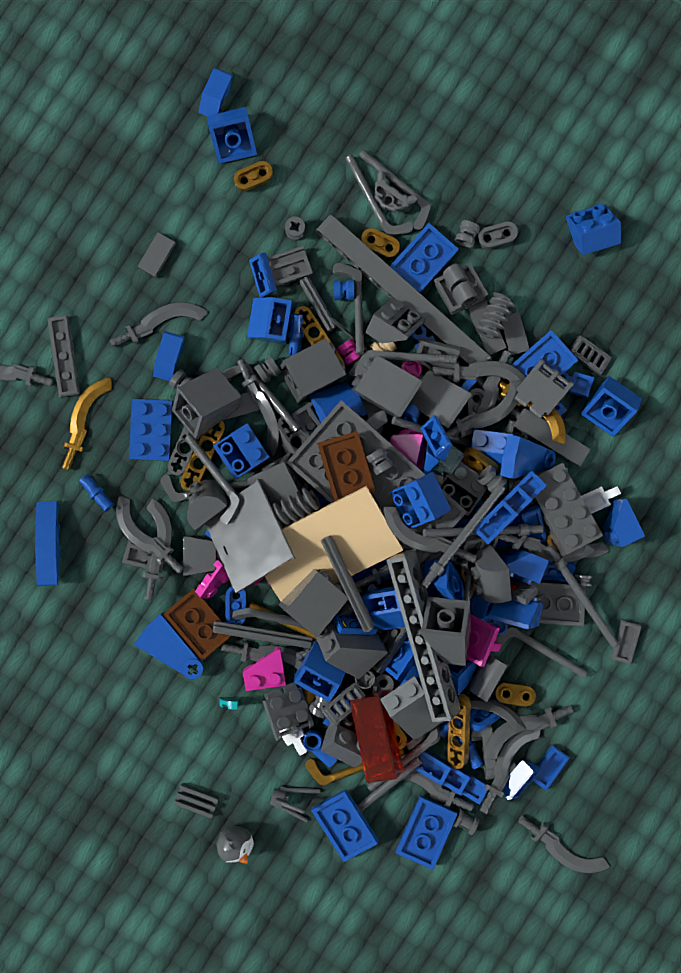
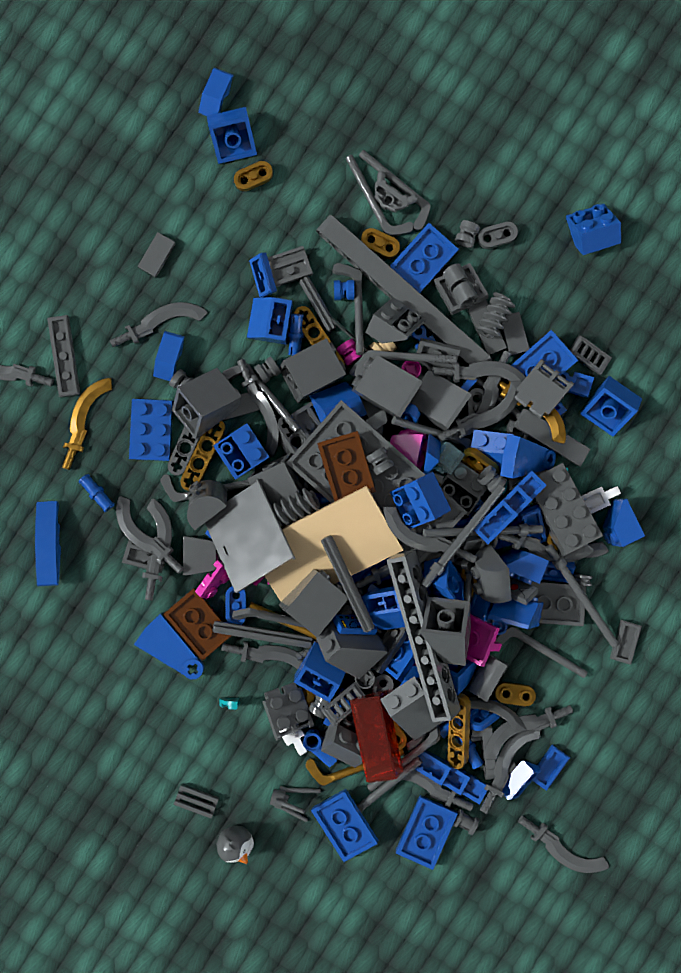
dark grey piece [185,434,242,524] -> none
dark pink wing [243,647,286,691] -> none
dark grey wheel [285,216,305,241] -> none
blue slope [420,415,452,461] -> none

